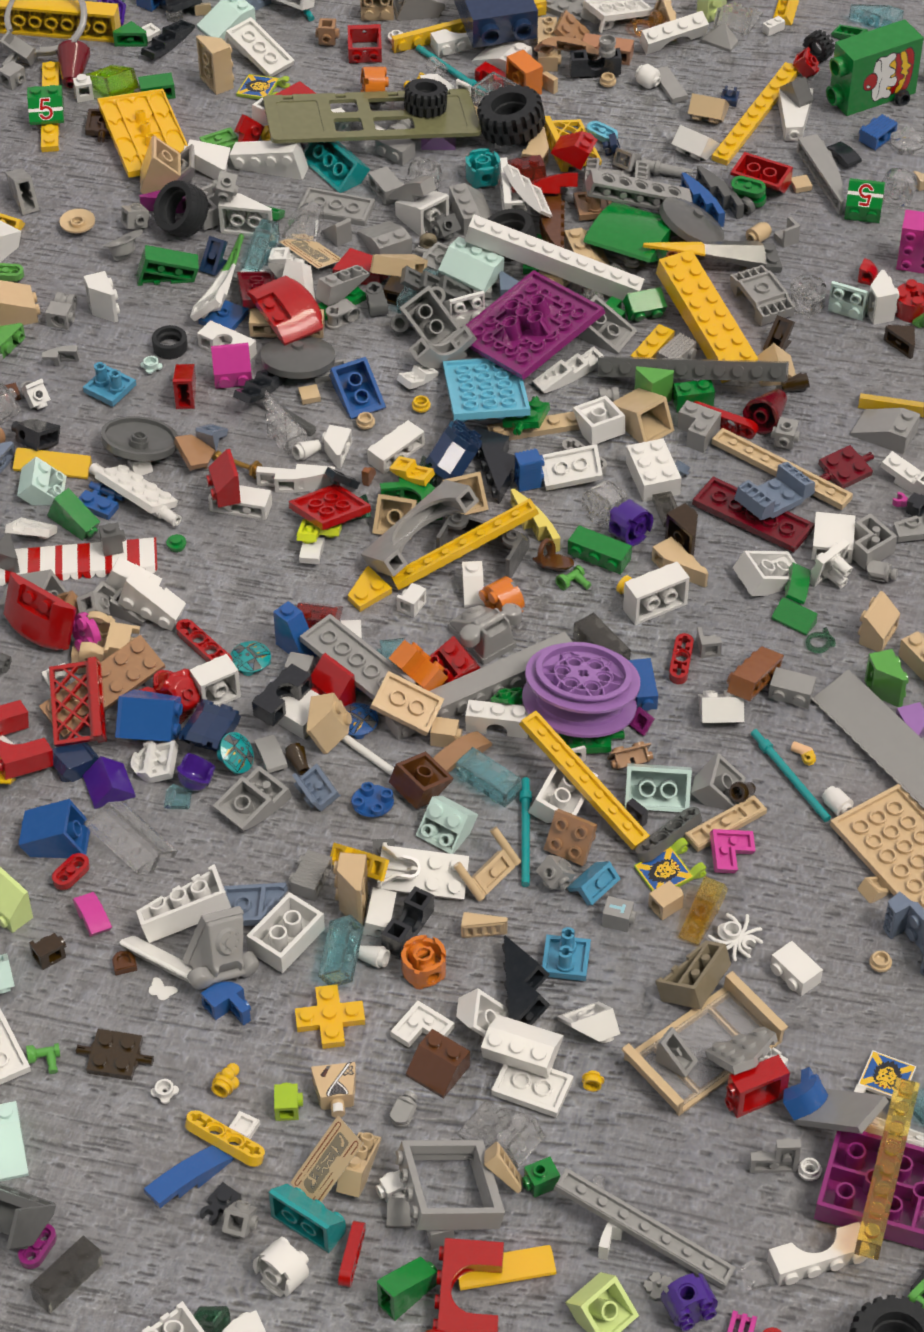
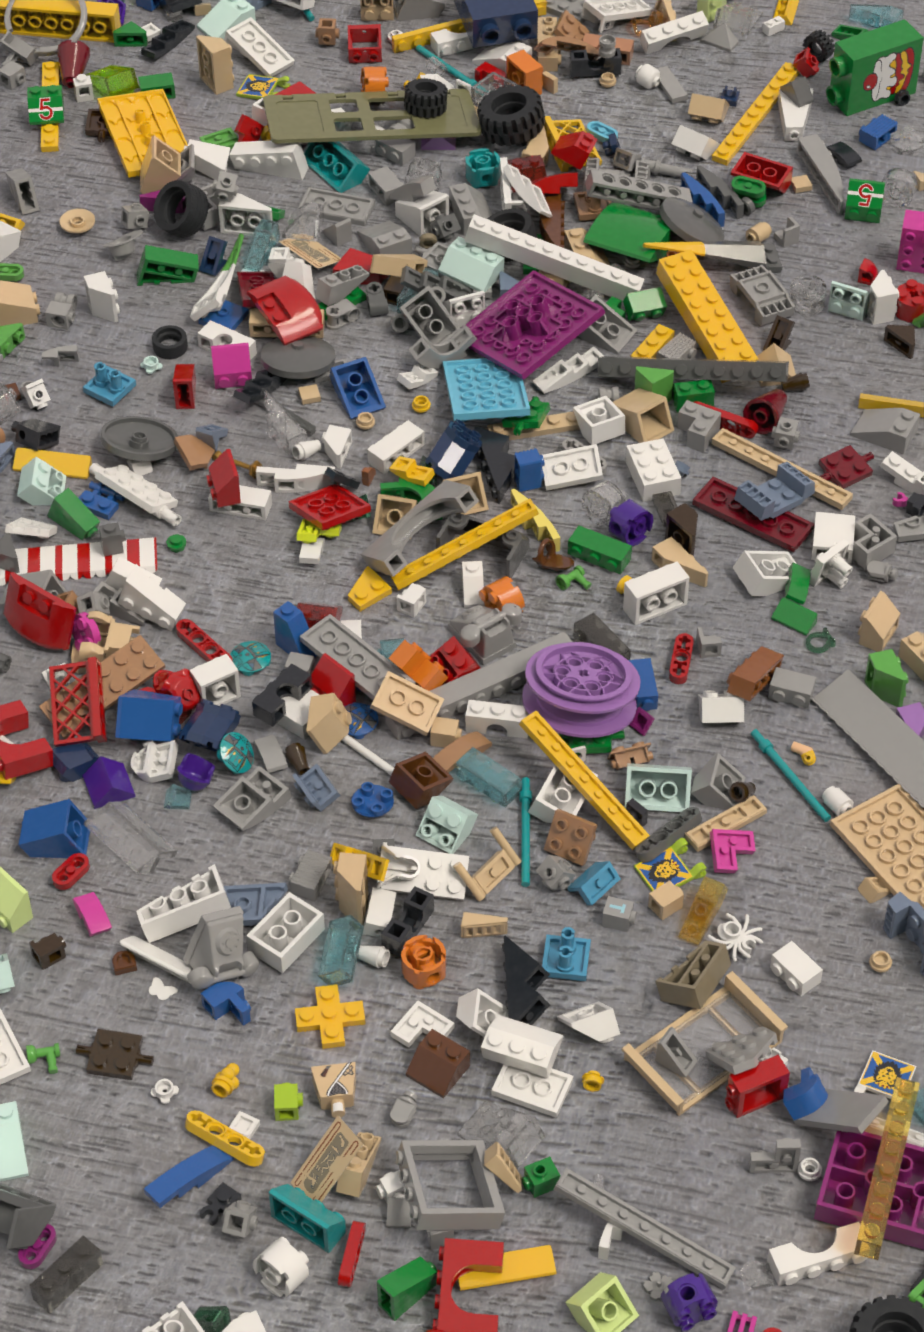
green slope [490,687,523,705] -> none

